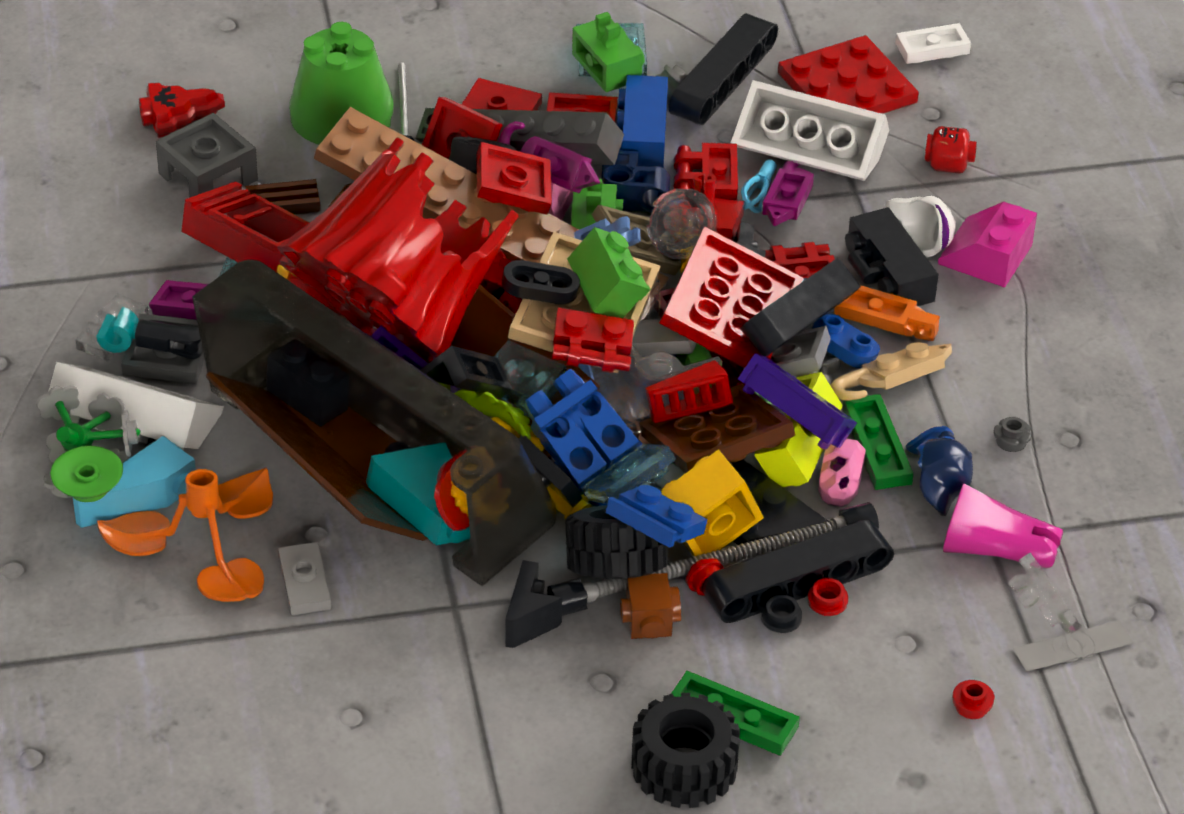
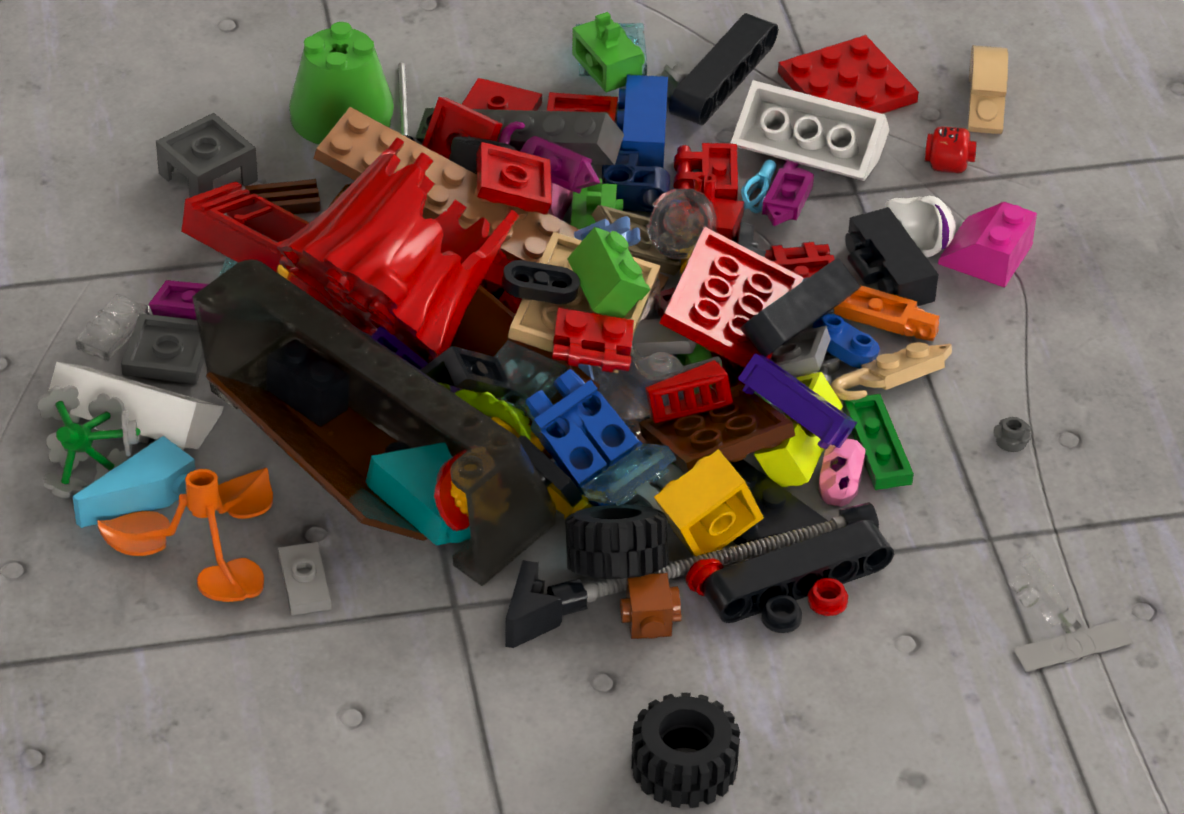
bright green piece [50,446,123,502] -> none
piece [96,306,204,359] -> none
red rock [139,83,225,138] -> none
blue plate [605,485,708,548] -> none
green plate [671,671,800,756] -> none
white plate [895,23,971,64] -> none
dark blue hair [905,426,973,516] -> none
dark pink piece [943,484,1063,568] -> none
red plate [952,680,995,719] -> none
none -> tan arch [967,45,1008,134]

